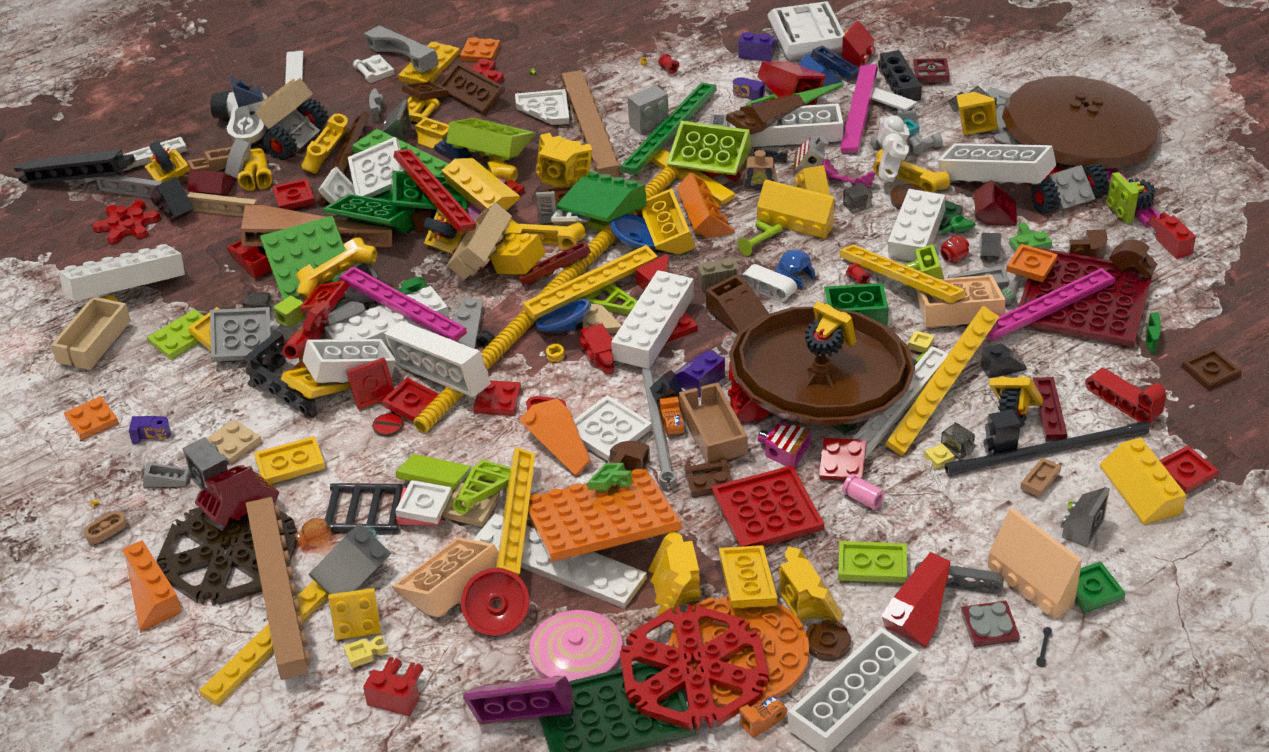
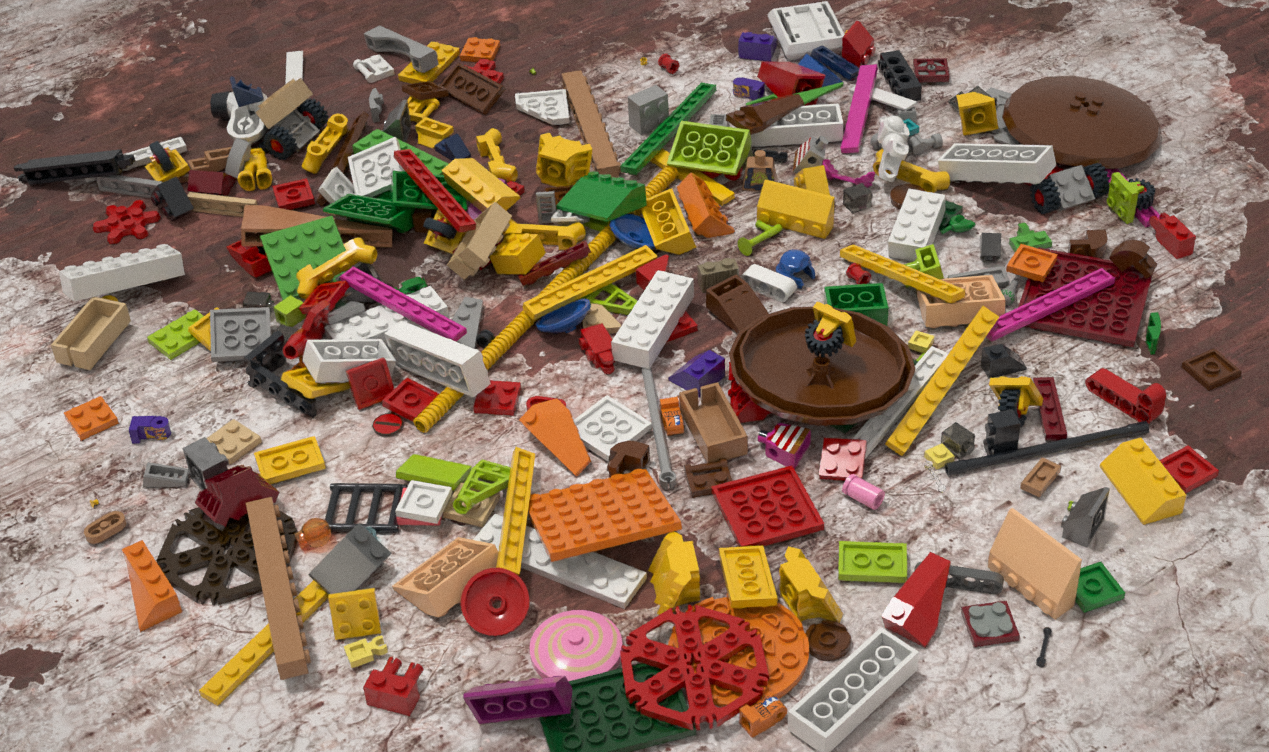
lime slope [446,118,536,160] -> none
yellow bush [546,344,565,362] -> none
bright green hinge [586,463,633,492] -> none
black slope [650,370,683,404] -> none
red head [940,235,969,263] -> none
dark red slope [974,180,1017,226] -> none

